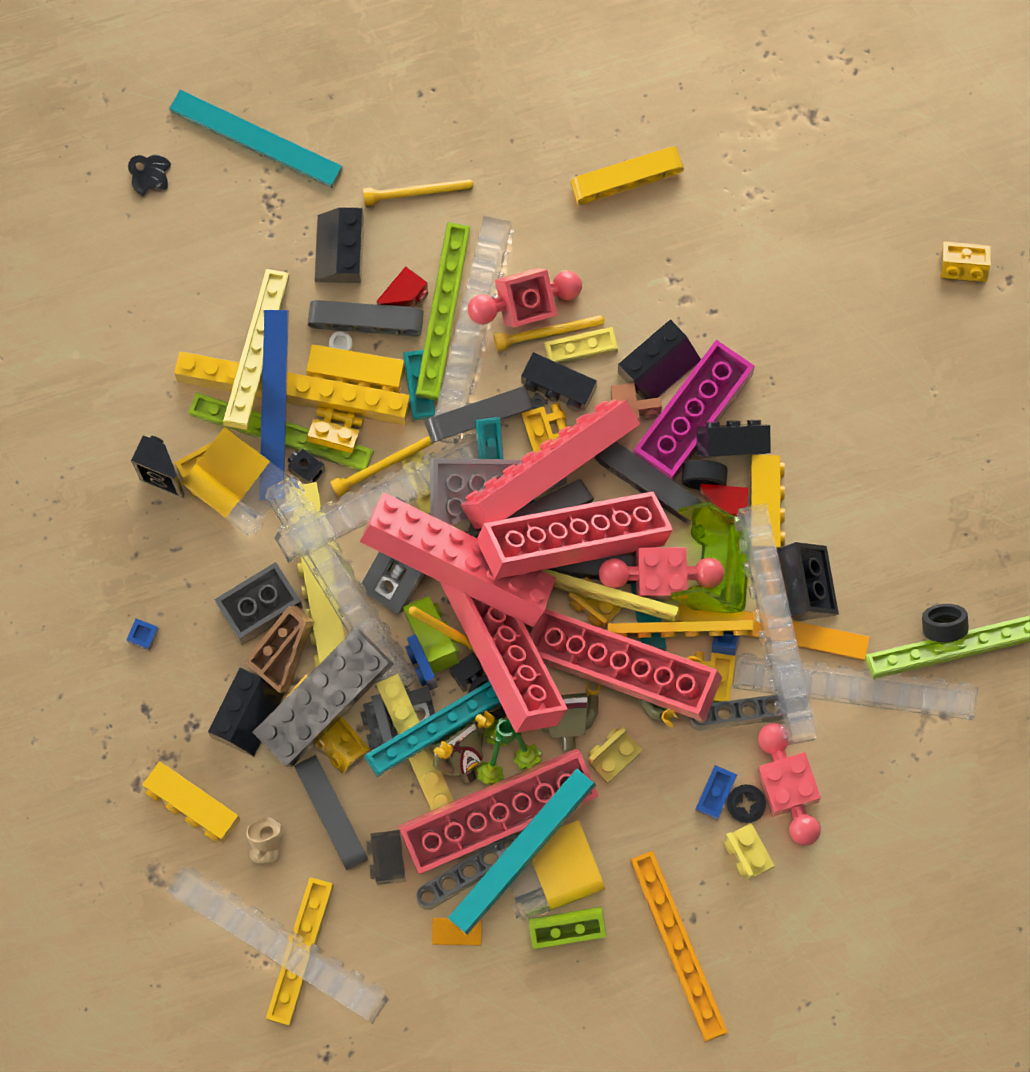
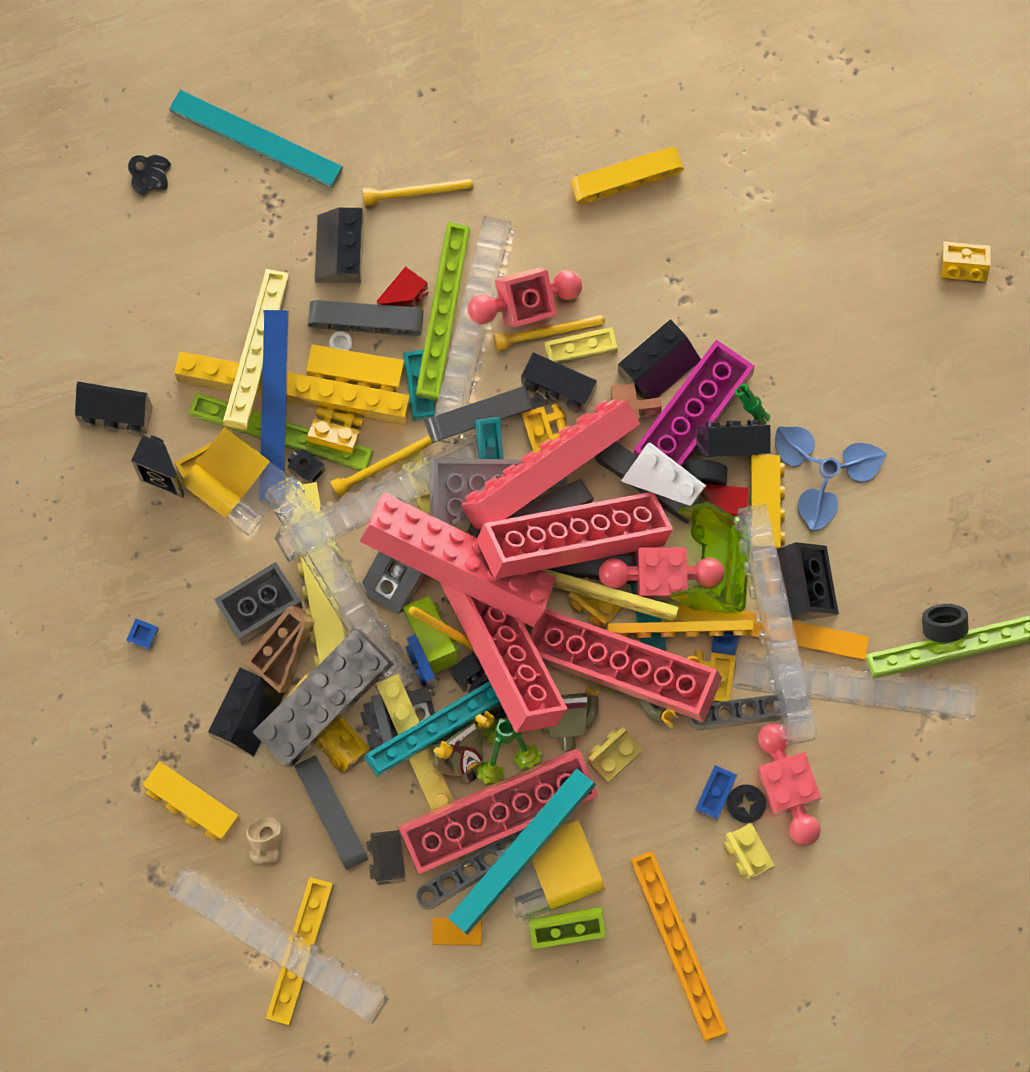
none -> black slope [75,381,153,435]
none -> white wing [621,443,706,506]
none -> green pin [735,383,770,424]
none -> medium blue plant [775,426,887,530]

